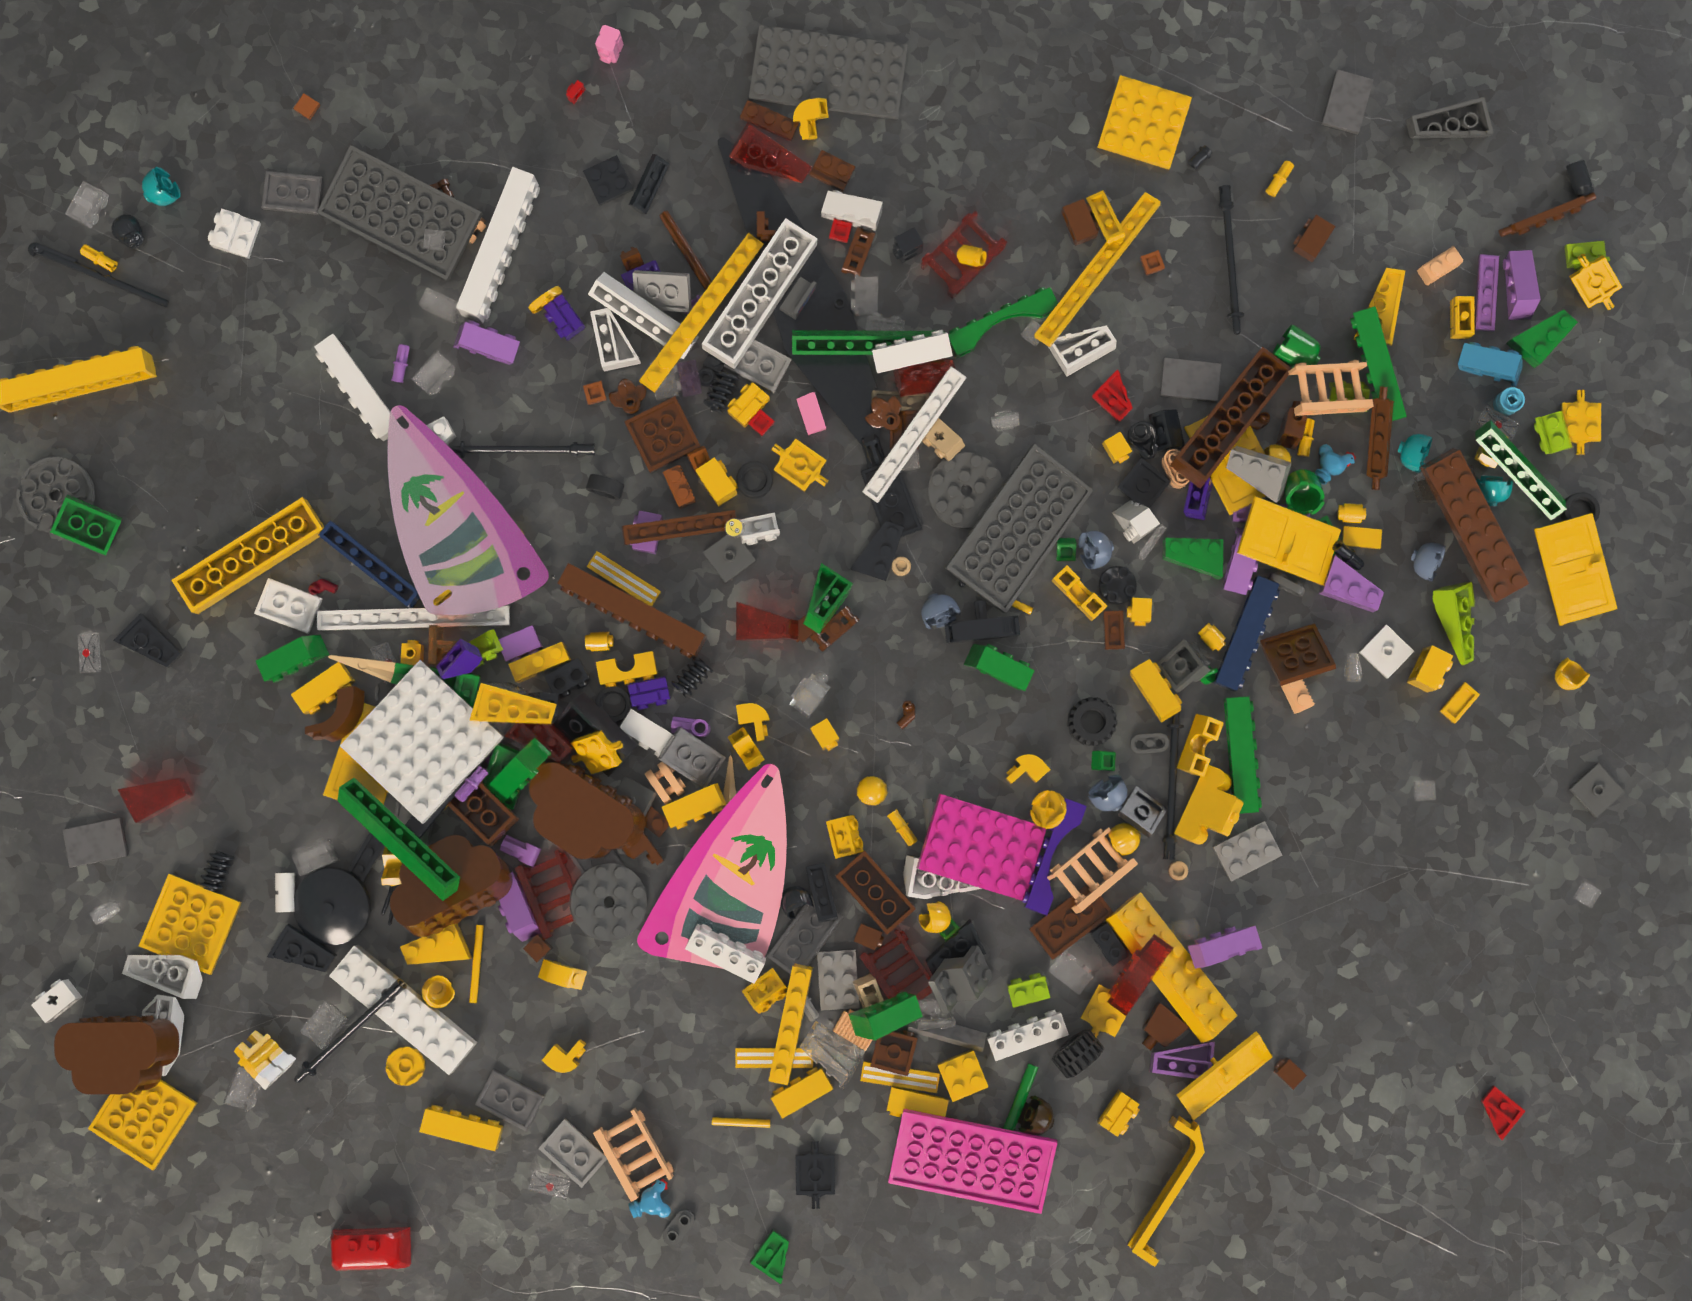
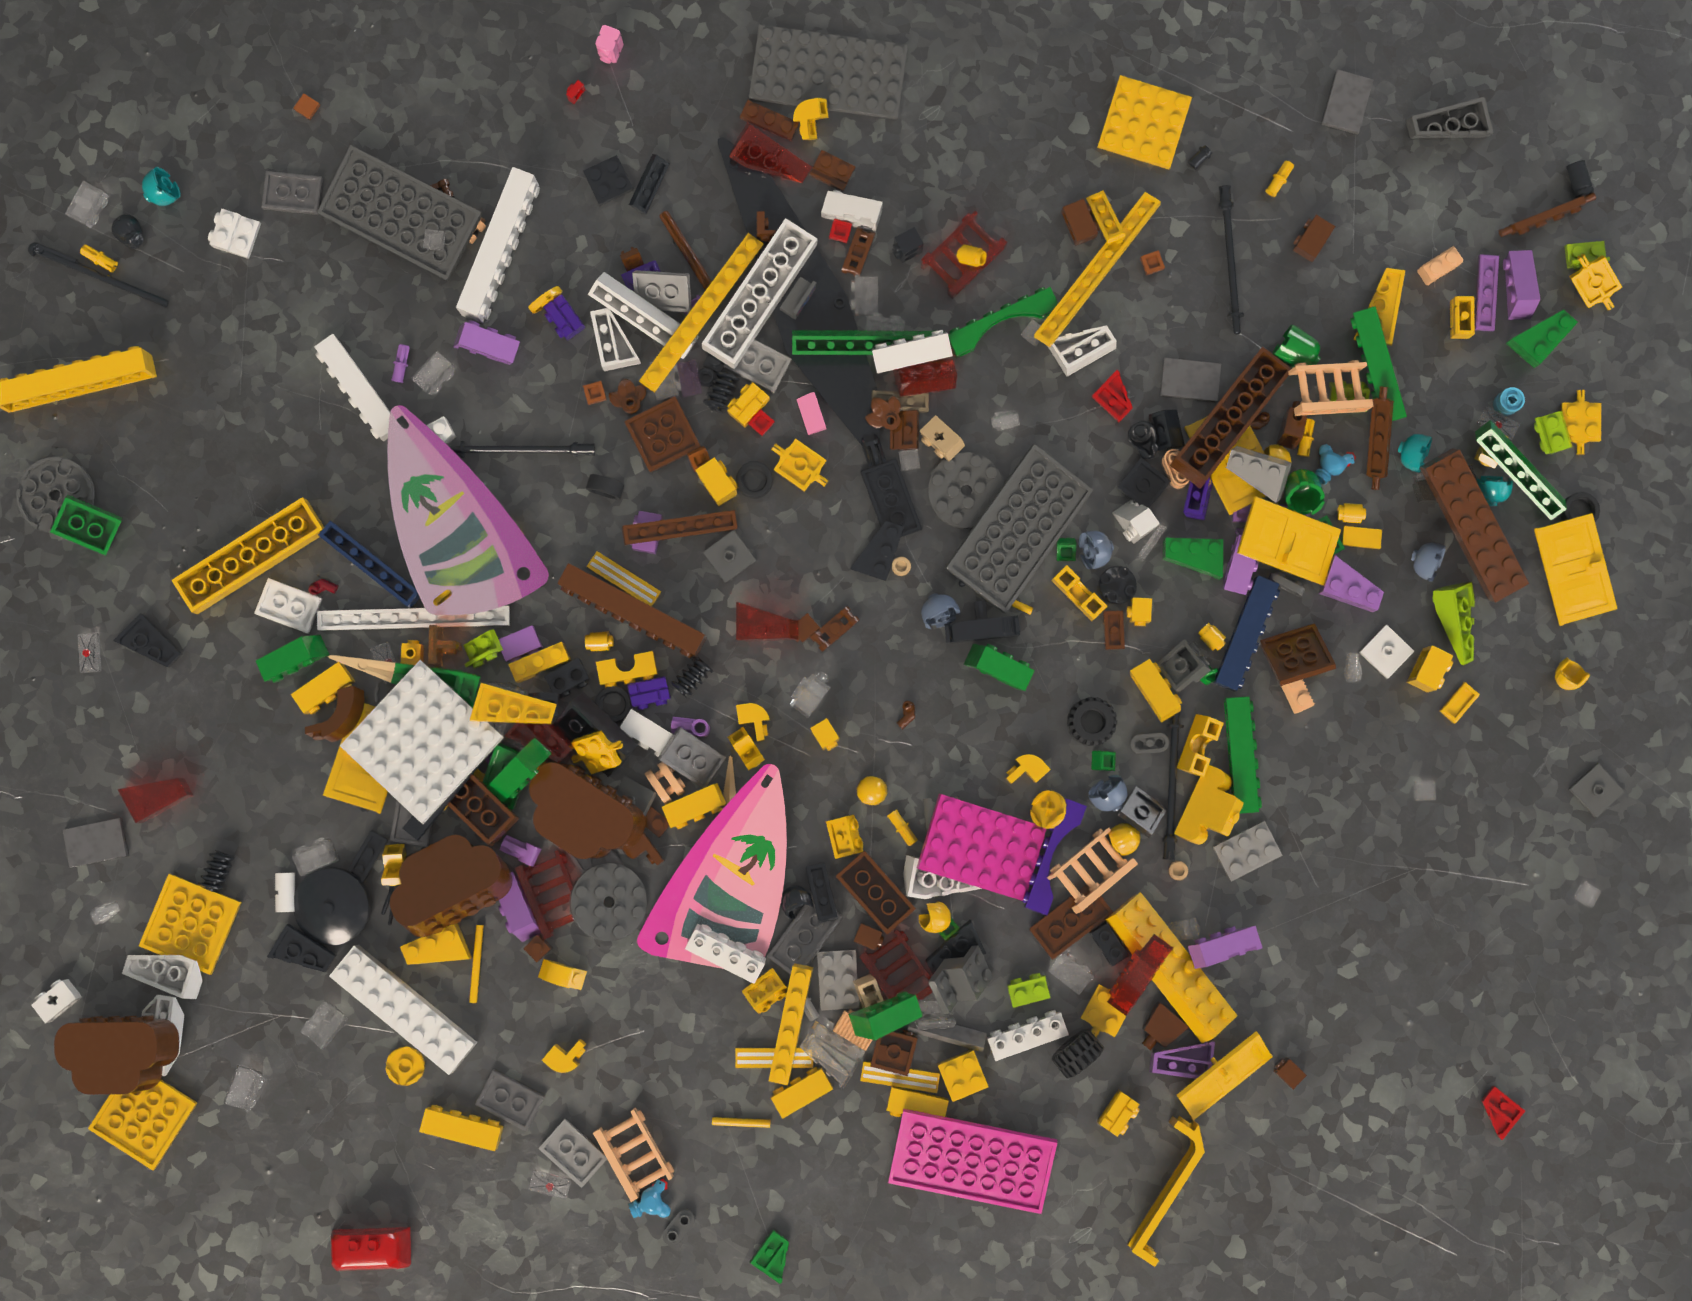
yellow hips [234,1030,296,1090] -> none
black bar [294,978,407,1083] -> none
green brick [337,778,460,901] -> none
clear brick [419,288,461,324] -> none
yellow hair [422,975,455,1008] -> none
dark purple slope [436,639,483,679] -> none
medium lavender axle [455,766,488,802] -> none
dark orange brick [663,465,696,509] -> none
tile [725,518,745,538] -> none
white bracket [739,513,780,545] -> none
black plate [795,1141,835,1209] -> none
green wedge [803,563,853,634] -> none
white tile [862,366,967,503] -> none
green piece [1003,1063,1039,1131] -> none
dark brown cylinder [1018,1095,1054,1136] -> none
yellow brick [1102,432,1132,464] -> none
black axle [1333,540,1364,570] -> none
dark azure wedge [1458,342,1523,387] -> none

